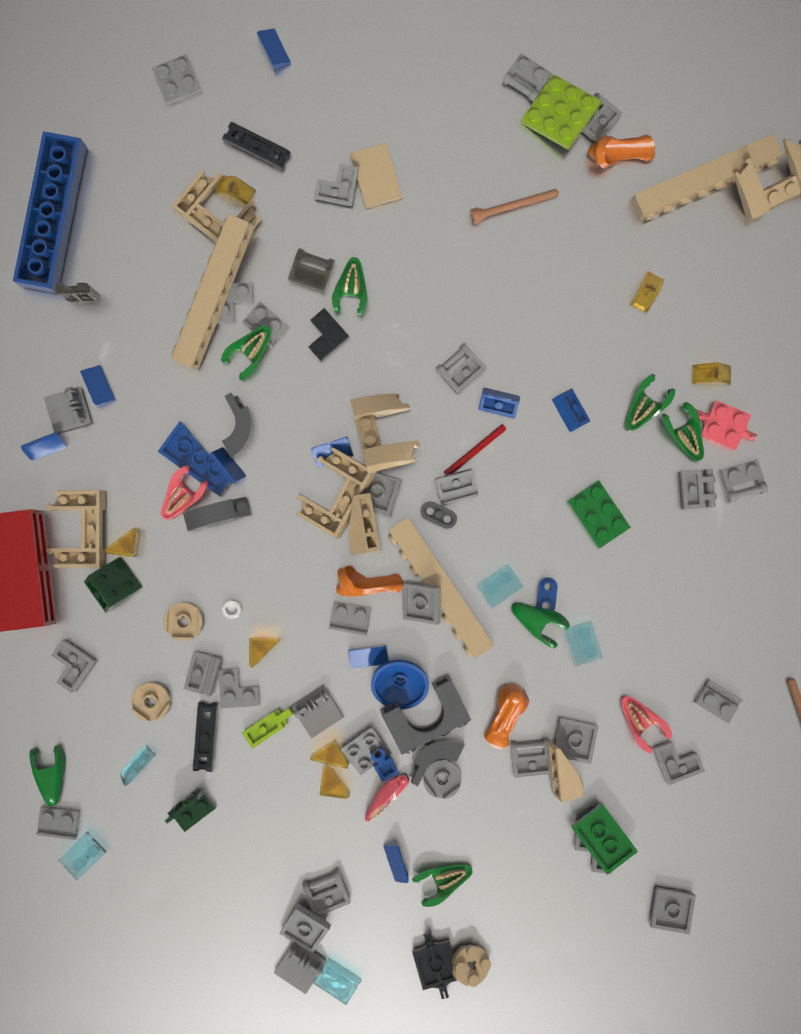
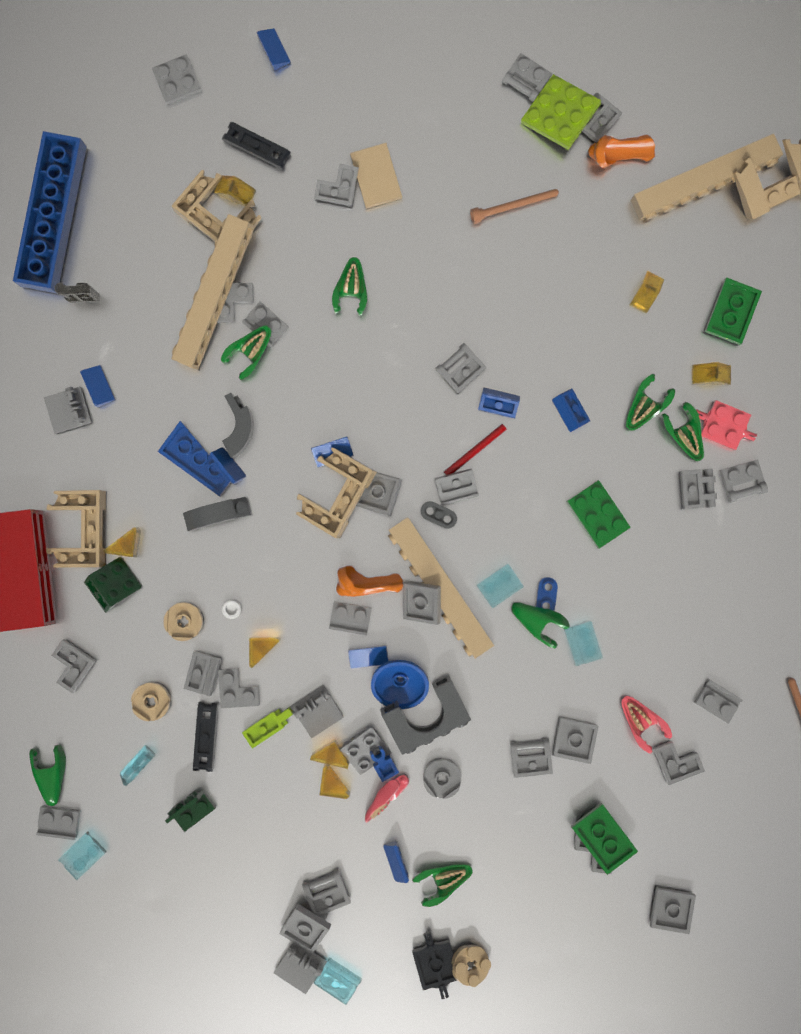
blue slope [21,432,66,460] -> none
coral animal [161,465,209,520] -> none
clear smoke plate [288,248,335,292] -> none
black plate [308,308,350,362] -> none
tan slope [348,493,381,555] -> none
tan wedge [350,393,420,473] -> none
dark grey arch [409,738,465,786] -> none
orange hair [484,683,529,749] -> none
tan slope [547,741,584,803] -> none
none -> green plate [704,277,762,345]

